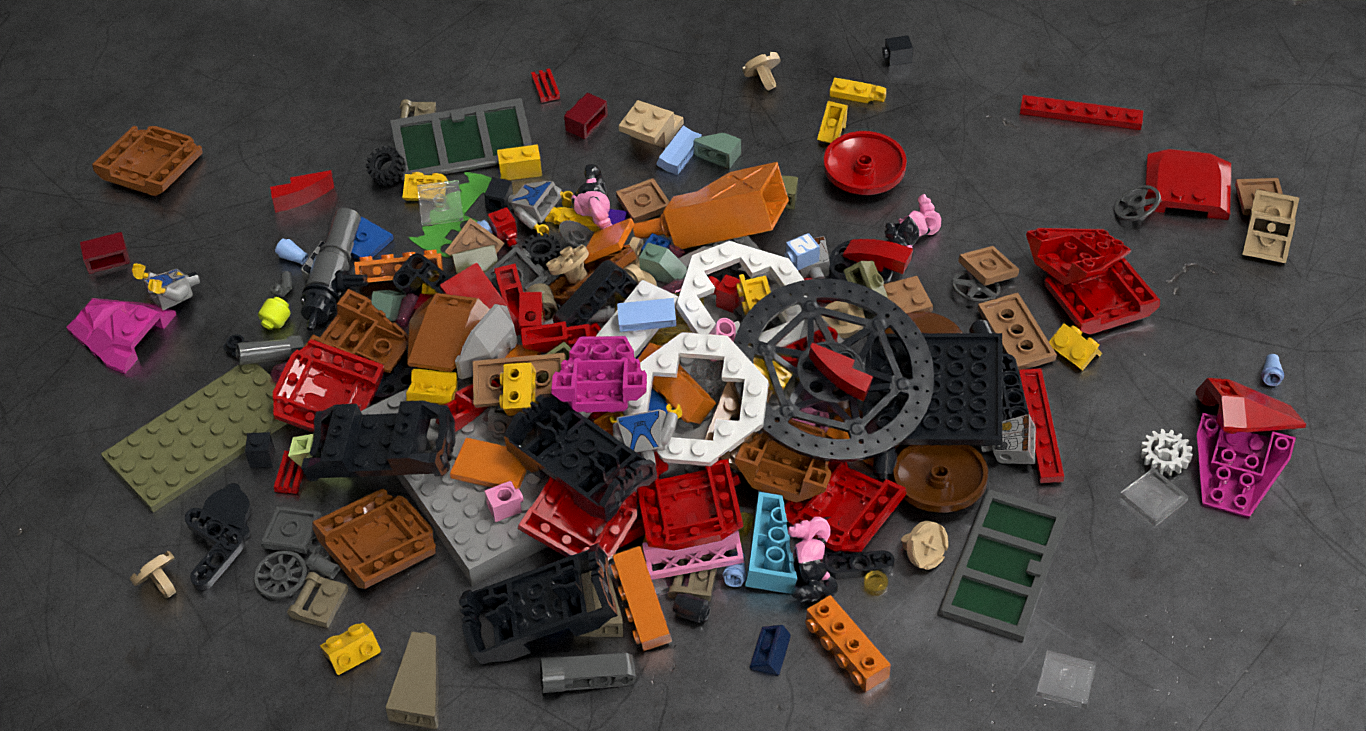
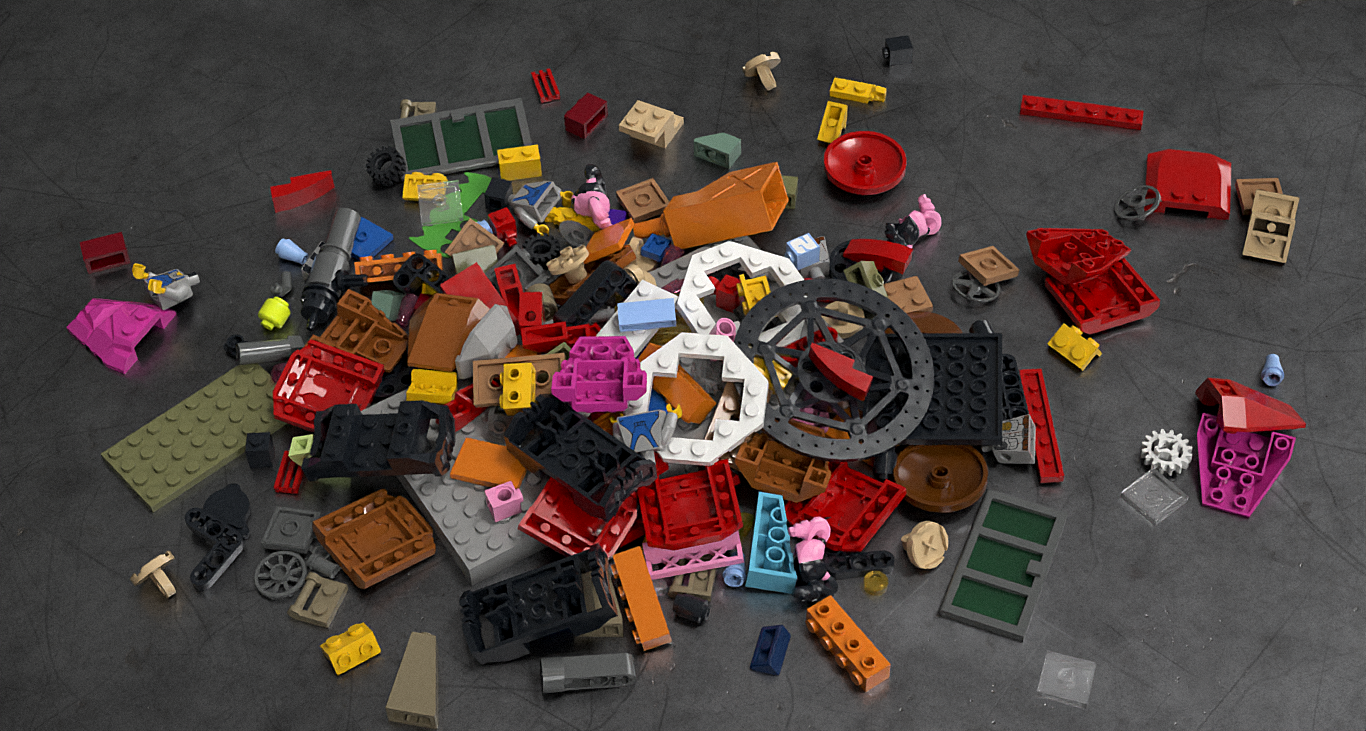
dark orange wedge [92,126,203,196] -> none
sand green slope [639,243,688,287] -> none
light blue piece [656,126,702,175] -> none
medium nougat plate [978,293,1057,370] -> none

